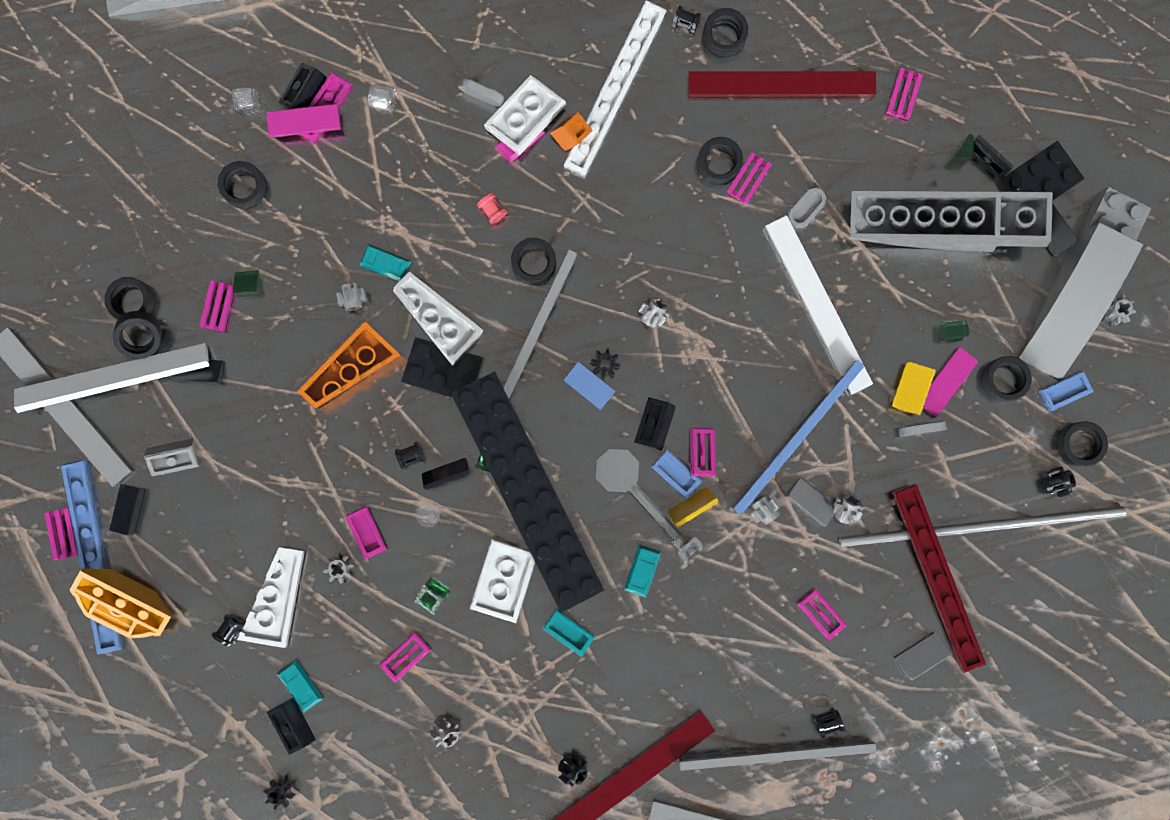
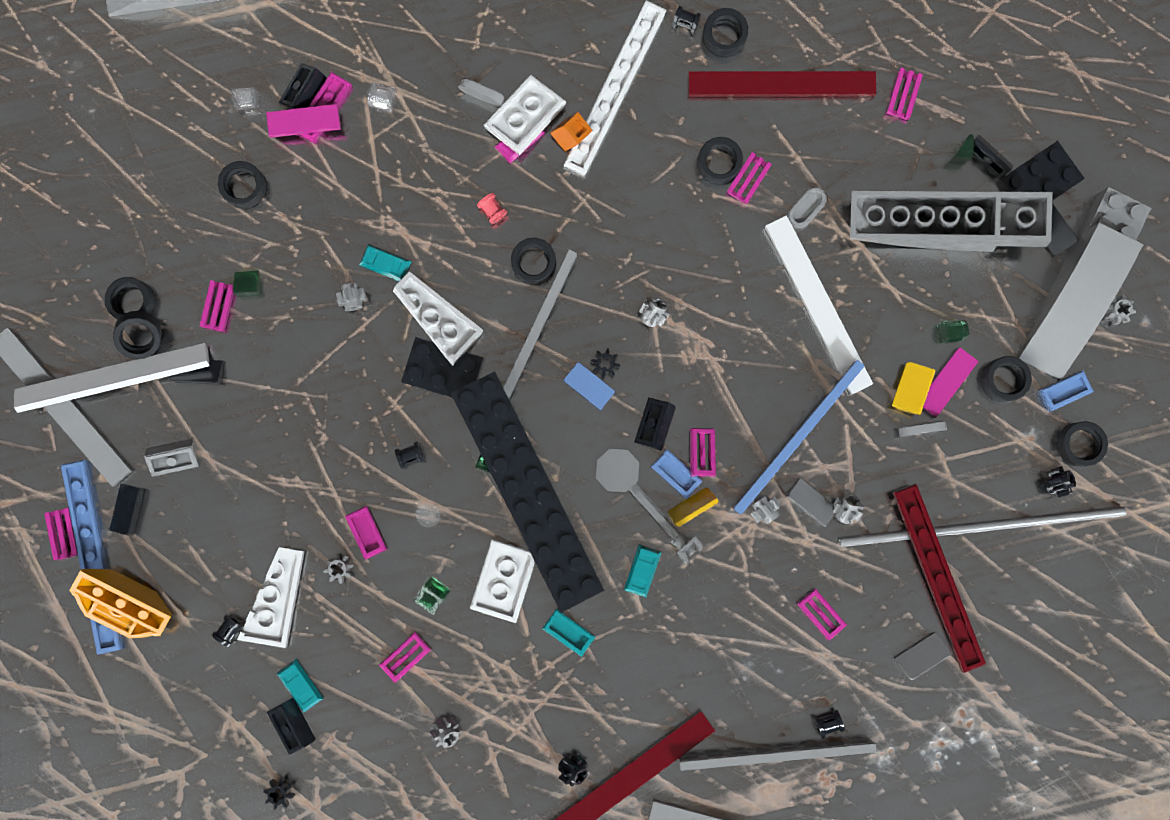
orange wedge [297,322,401,408] -> none
black slope [421,458,472,490] -> none

